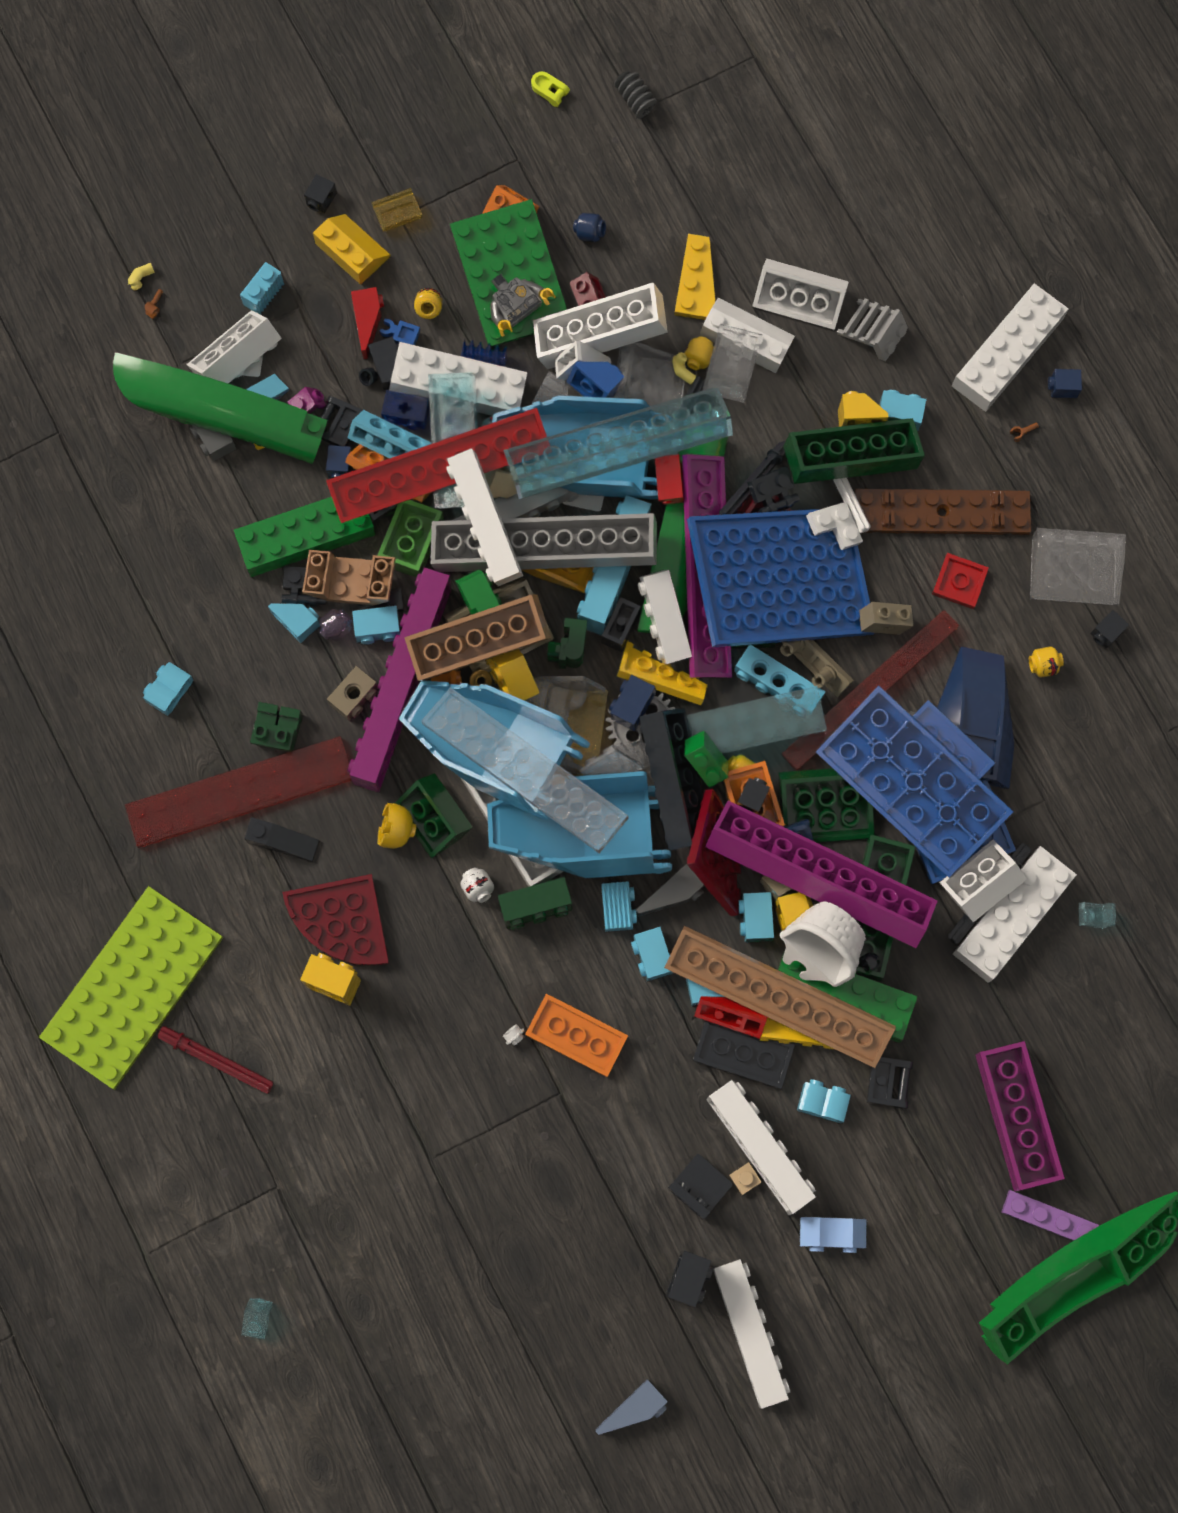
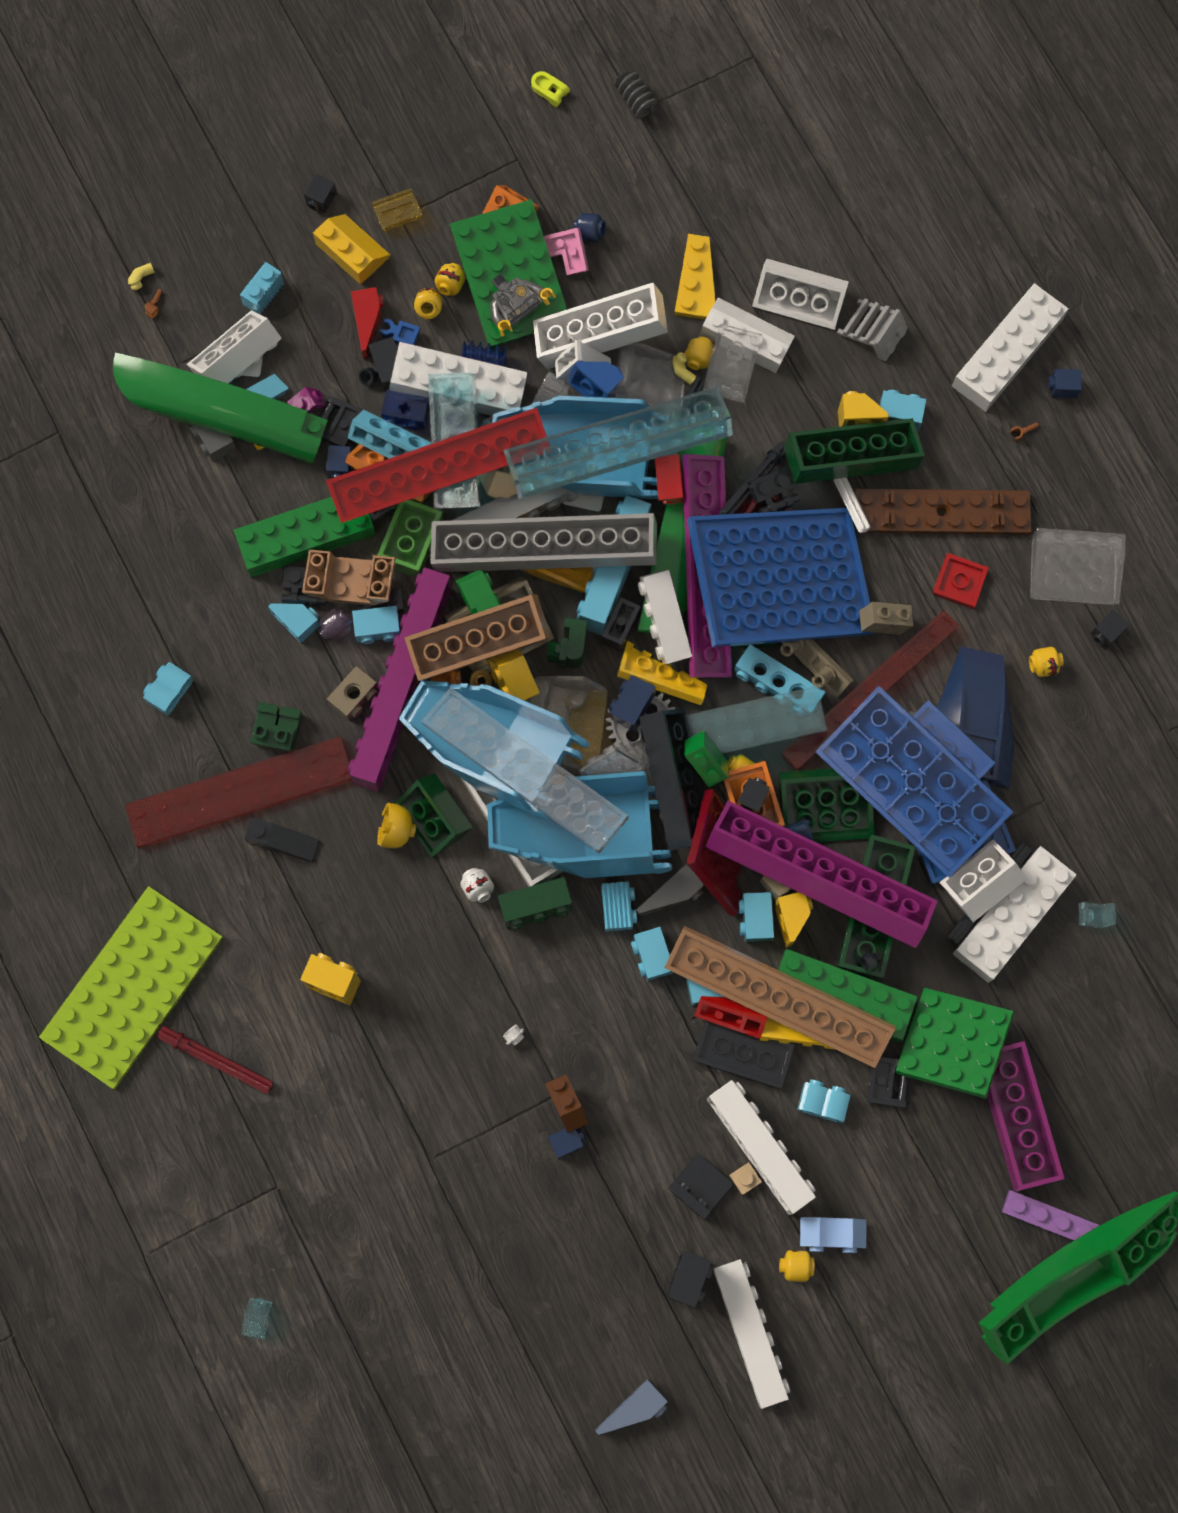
dark red plate [282,874,389,966] -> none
white brick [446,448,523,586] -> none
orange plate [525,994,628,1077] -> none
bracket [570,272,606,306] -> none
white piece [780,902,866,987] -> none
white plate [806,502,863,550] -> none
none -> yellow head [434,263,466,296]
none -> bright pink plate [544,228,589,275]
none -> reddish brown brick [545,1074,588,1133]
none -> dark blue brick [548,1128,586,1159]
none -> yellow head [779,1250,814,1282]
none -> green plate [896,988,1014,1099]

